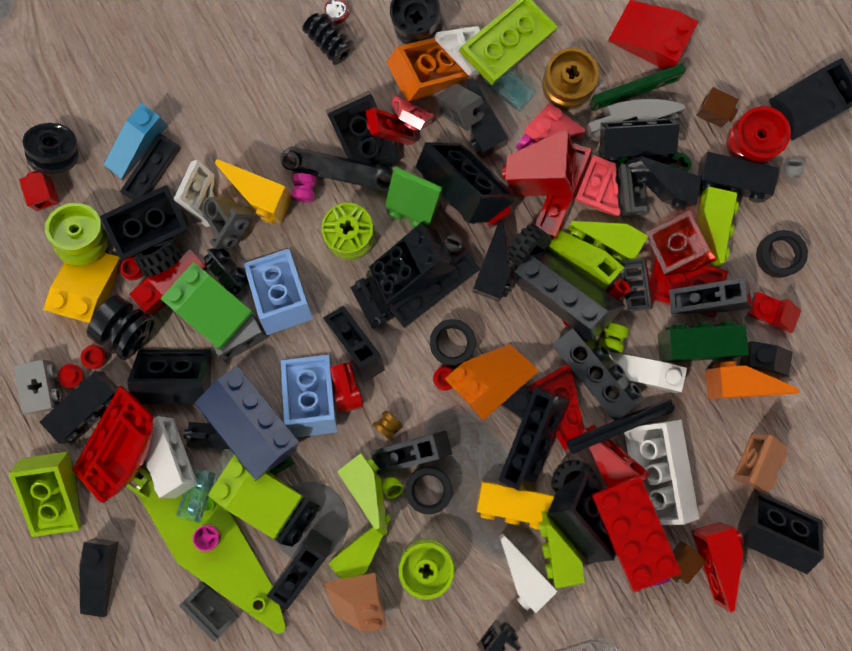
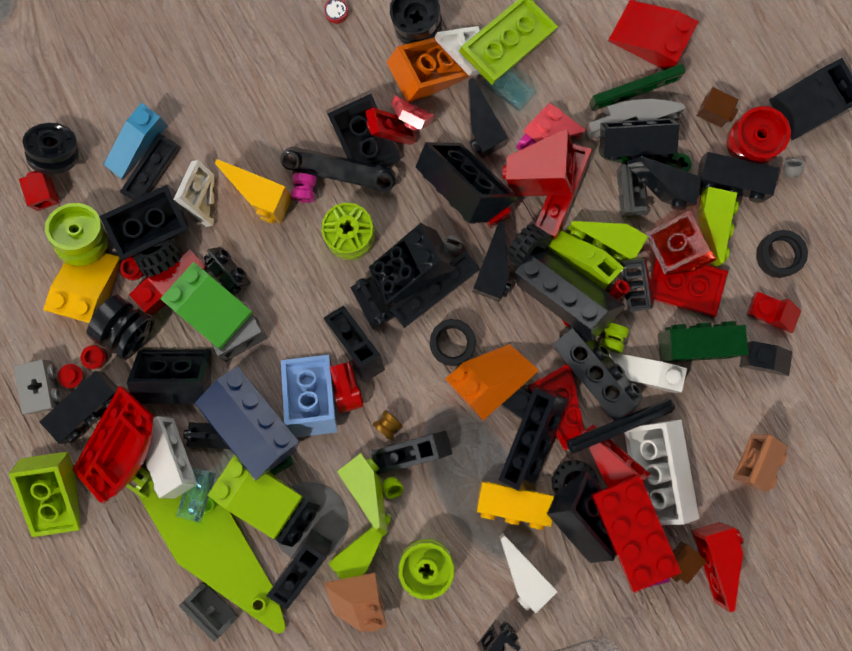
black slope [79,538,119,617] -> none
dark pink wheel [193,524,221,551] -> none
dark grey pin [202,197,255,249] -> none
light blue slope [243,248,313,335] -> none
black piece [302,13,354,66] -> none
bright green slope [385,167,442,228] -> none
black tyre [405,466,452,515] -> none
red tile [433,366,454,391] -> none
dark grey hinge [435,83,485,131] -> none
lime slope [538,511,585,589] -> none
pearl gold wheel [542,47,599,110] -> none
coral wing [574,155,620,218] -> none
black slope [669,278,752,314] -> none
orange slope [705,362,799,399] -> none
black slope [738,489,824,574] -> none

